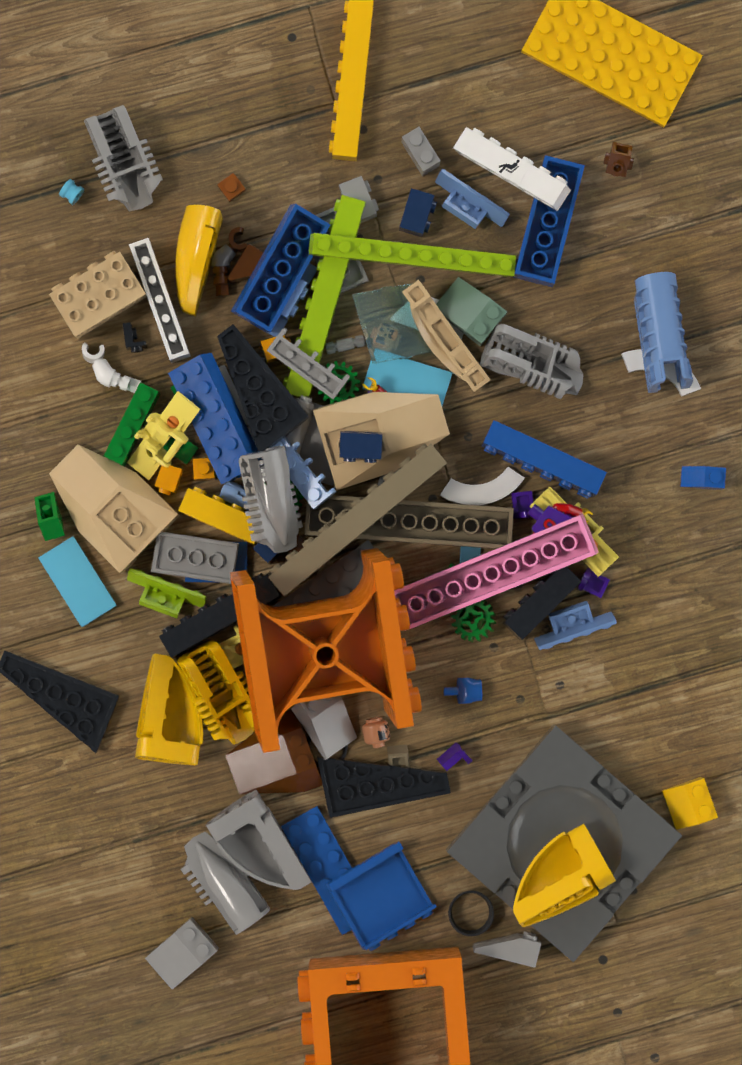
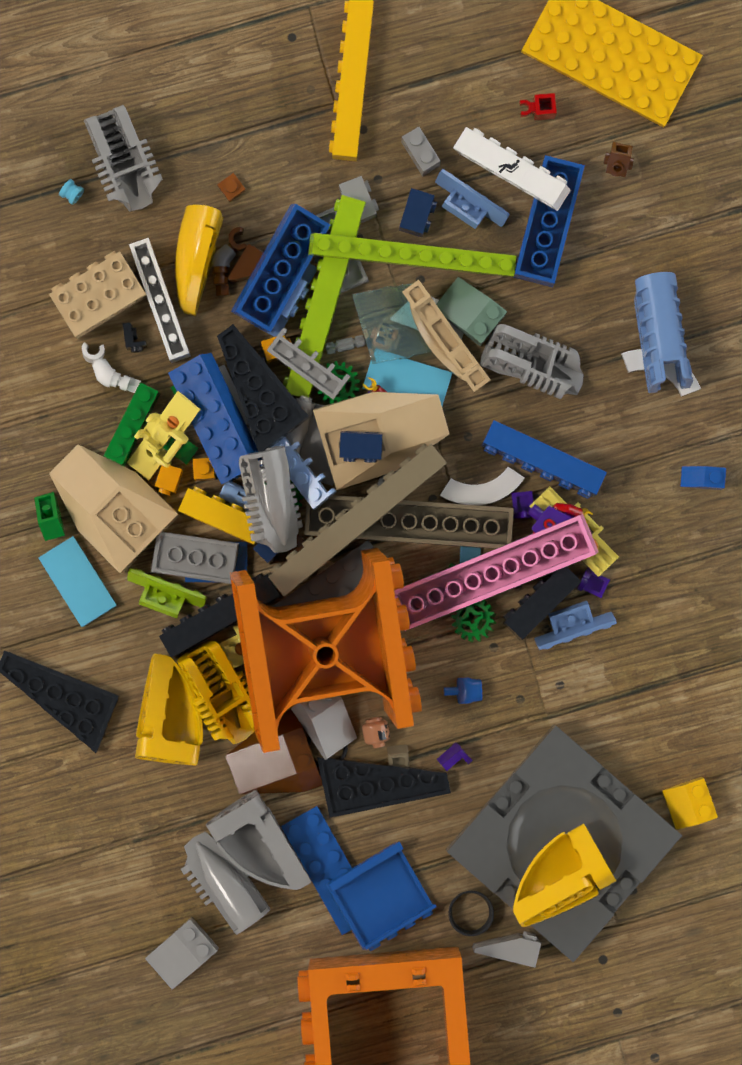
none -> red brick [519,93,557,120]

